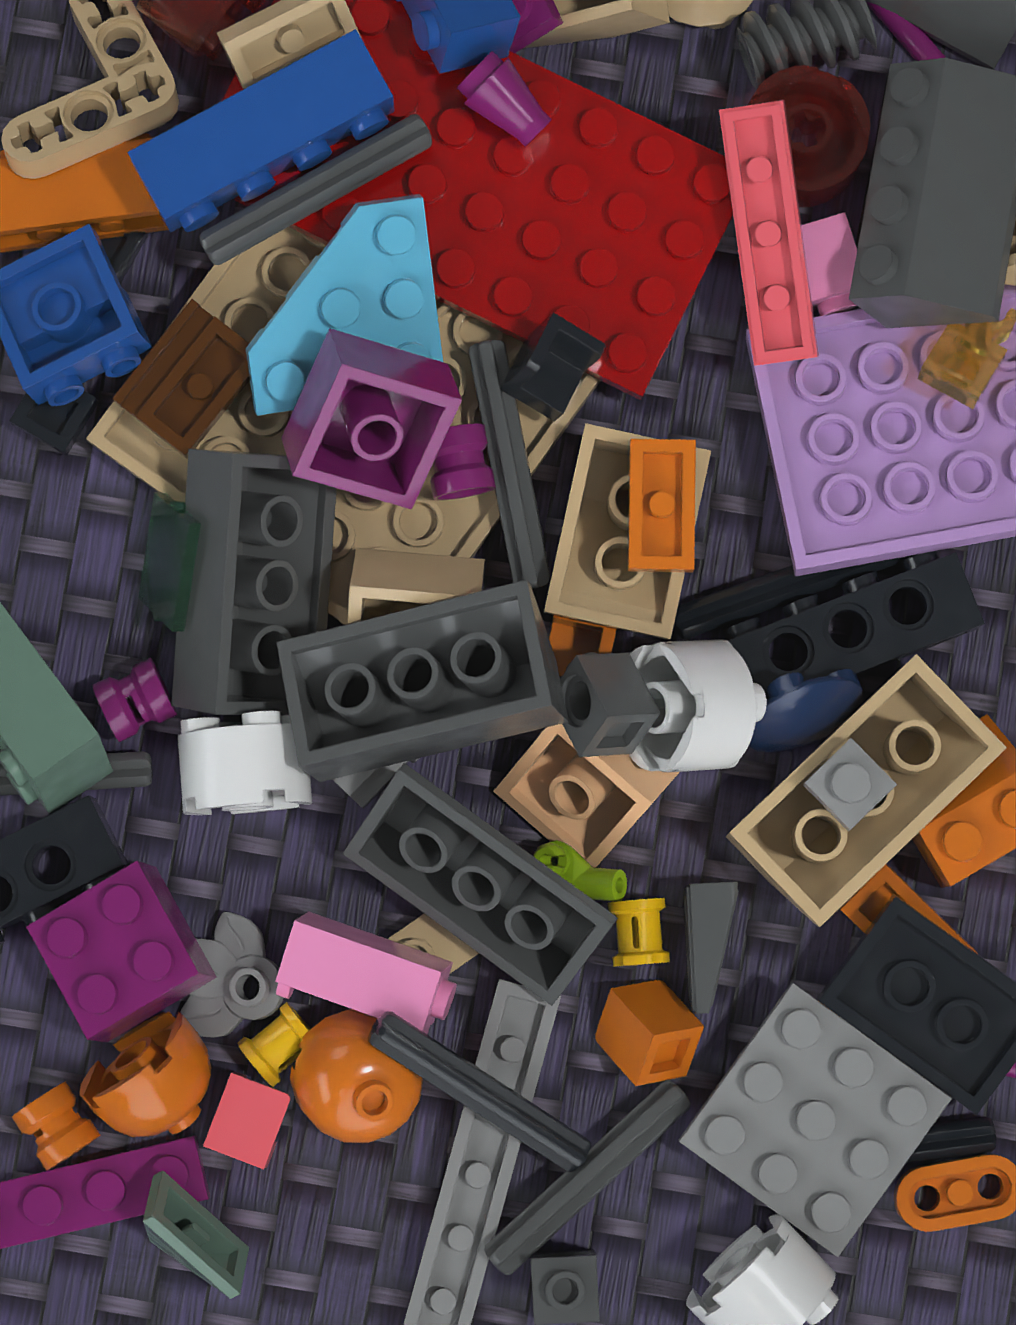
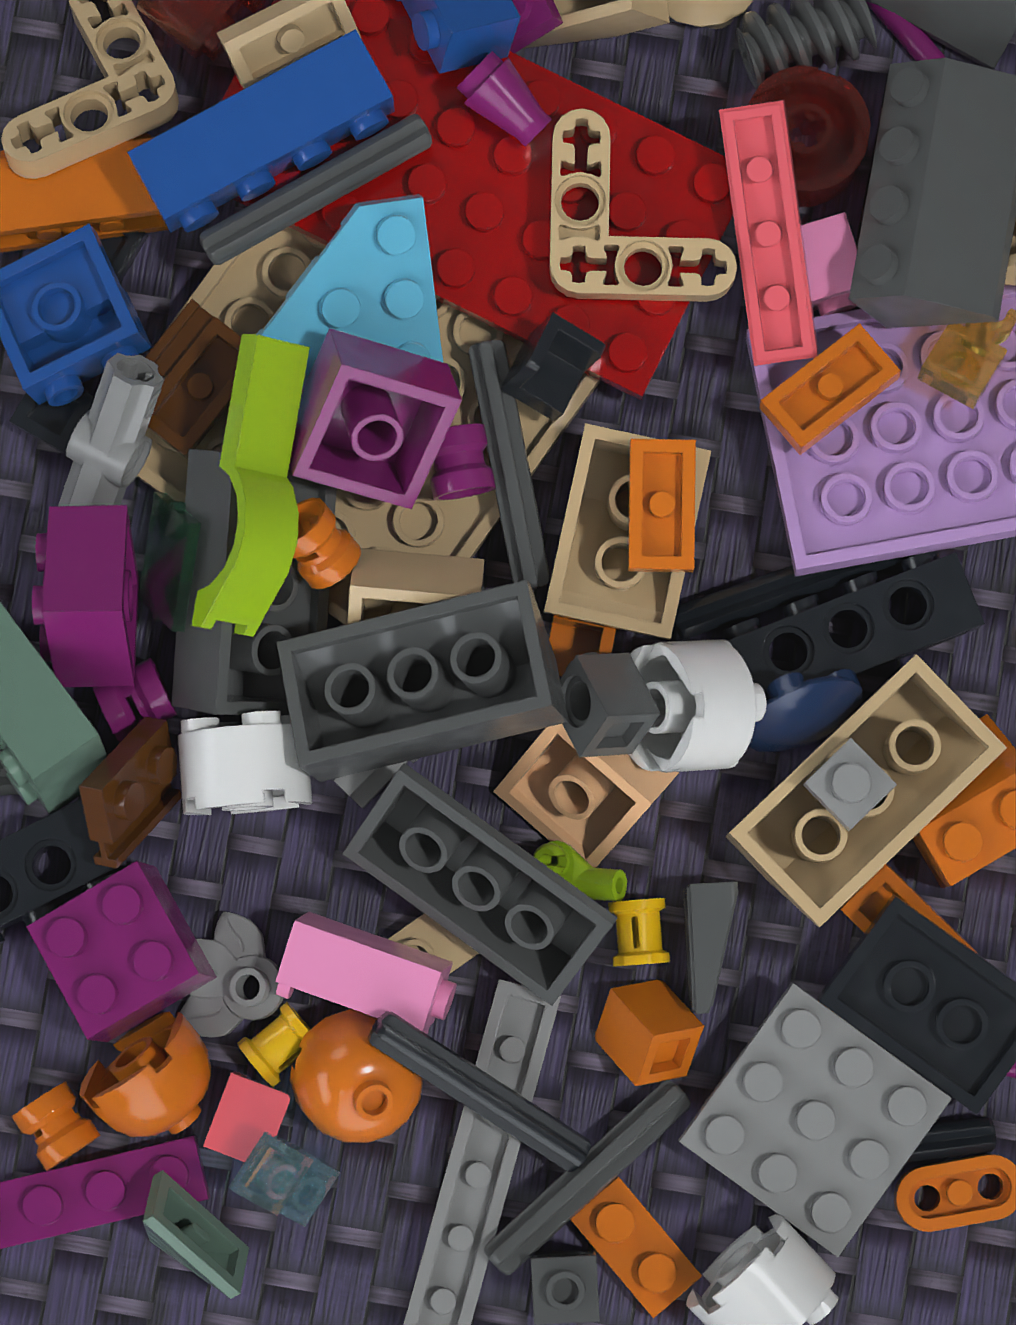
none -> magenta brick [32,505,139,687]
none -> light grey piece [58,353,164,506]
none -> reddish brown plate [79,717,182,868]
none -> lime piece [191,334,310,637]
none -> clear light blue slope [229,1131,340,1227]
none -> orange wheel [293,498,361,589]
none -> tan beam [549,108,737,302]
none -> orange plate [571,1176,702,1318]
none -> orange plate [759,323,901,455]

